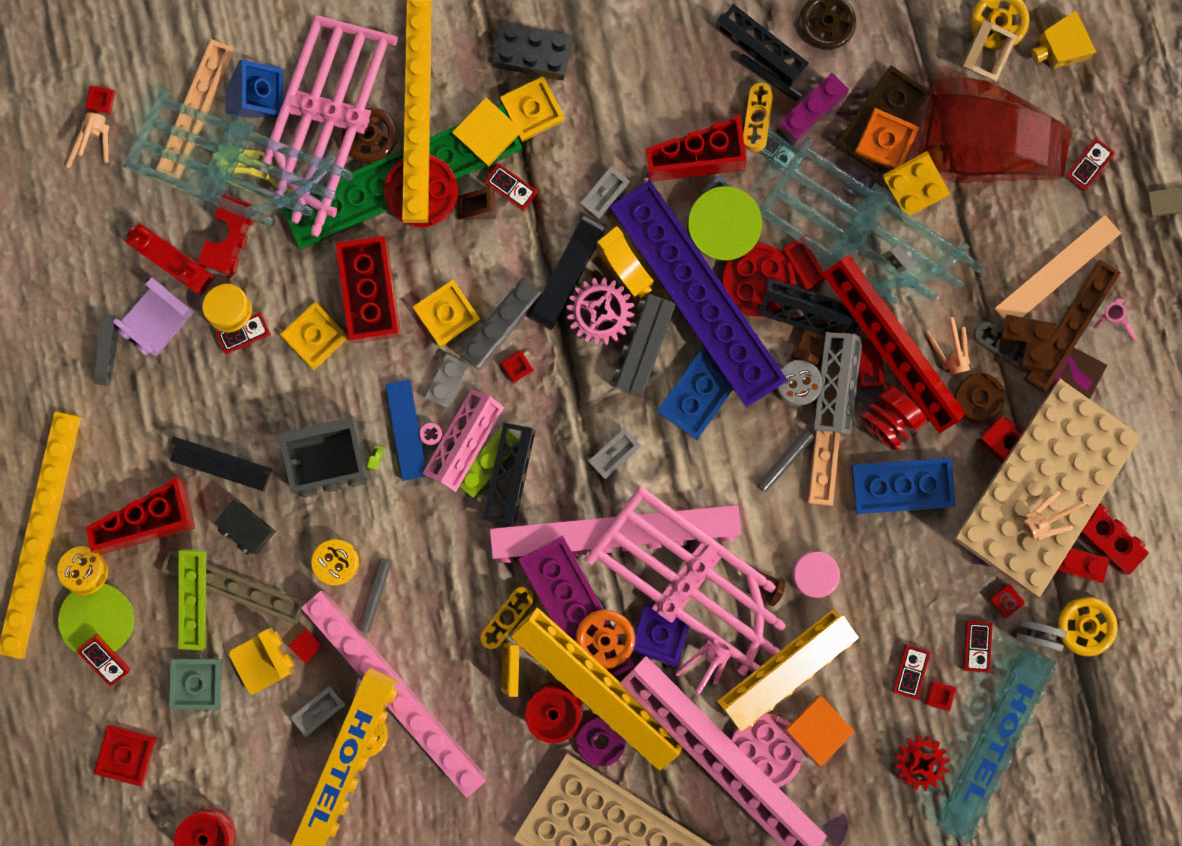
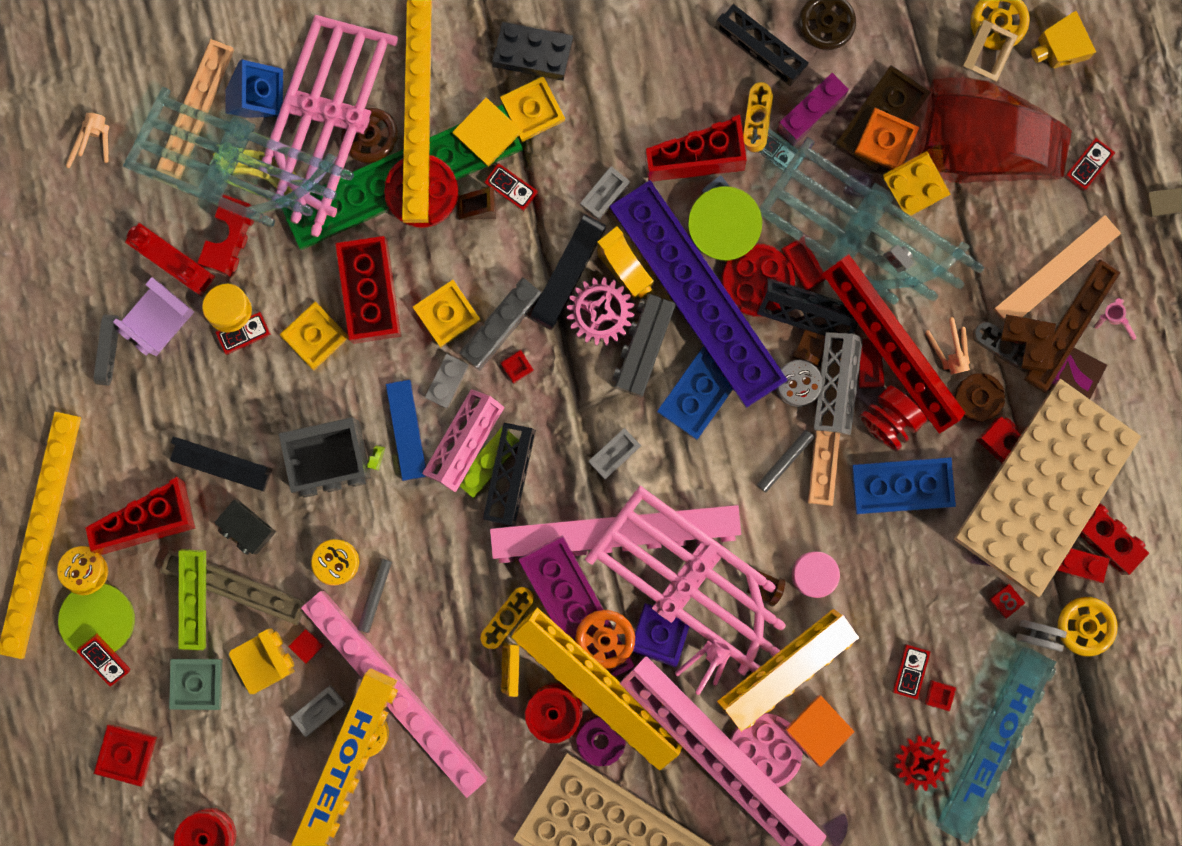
red tile [85,85,116,115] -> none
bright pink bush [420,423,443,446] -> none
black bar [738,53,803,102] -> none
tile [963,621,993,673] -> none
light nougat plant [1023,491,1087,541] -> none

